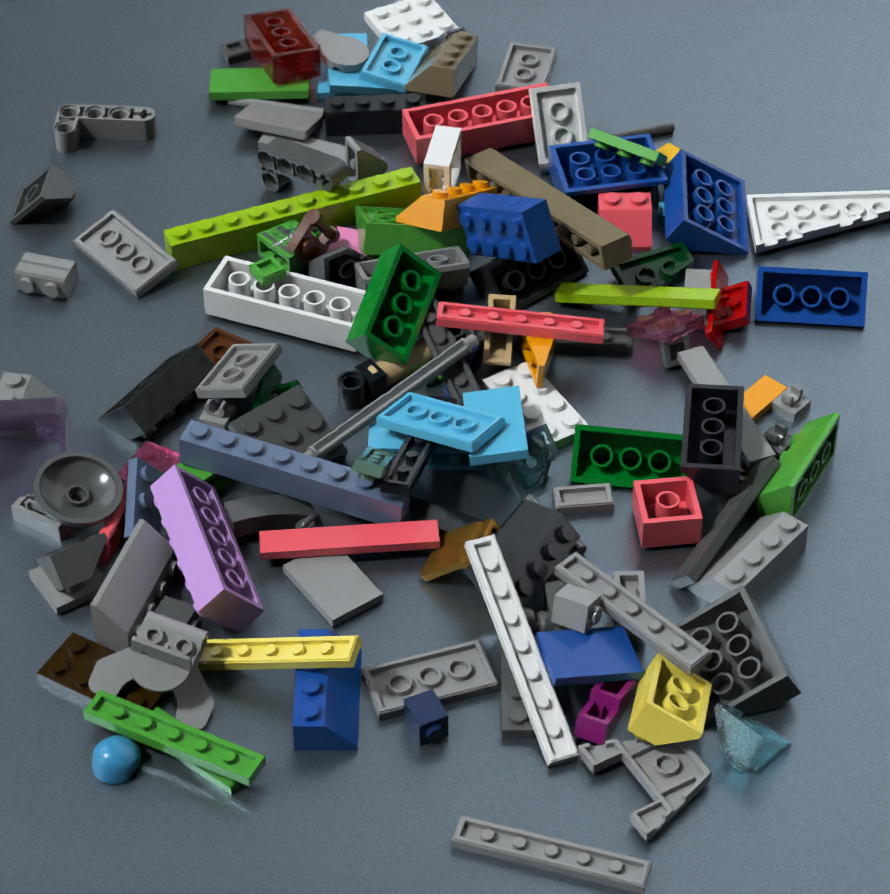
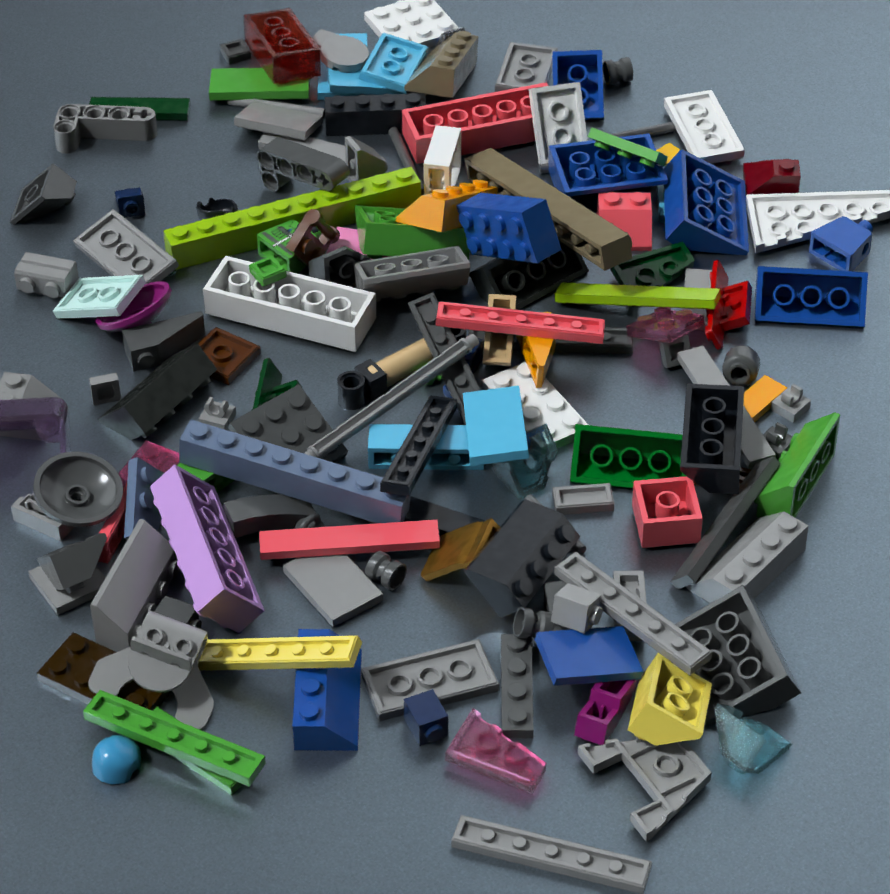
light grey tile [195,343,283,398] -> none
green slope [345,243,442,365] -> none
sand green plate [352,446,396,481] -> none
medium azure tile [376,392,505,453] -> none
white tile [464,534,579,767] -> none
none -> light aqua tile [53,275,146,319]
none -> dark green tile [89,97,190,121]
none -> light grey plate [89,372,121,406]
none -> magenta dish [96,281,172,332]
none -> dark blue bracket [115,187,146,218]
none -> dark grey slope [122,311,205,372]
none -> black hair [196,198,238,220]
none -> dark grey wheel [365,550,407,591]
none -> dark grey bar [388,127,424,196]
none -> clear pink wing [445,708,546,794]
none -> blue slope [552,50,604,120]
none -> dark grey wheel [602,57,633,85]
none -> white plate [664,90,745,164]
none -> dark grey head [722,346,760,386]
none -> dark red slope [743,159,801,195]
none -> blue torso [809,217,873,271]

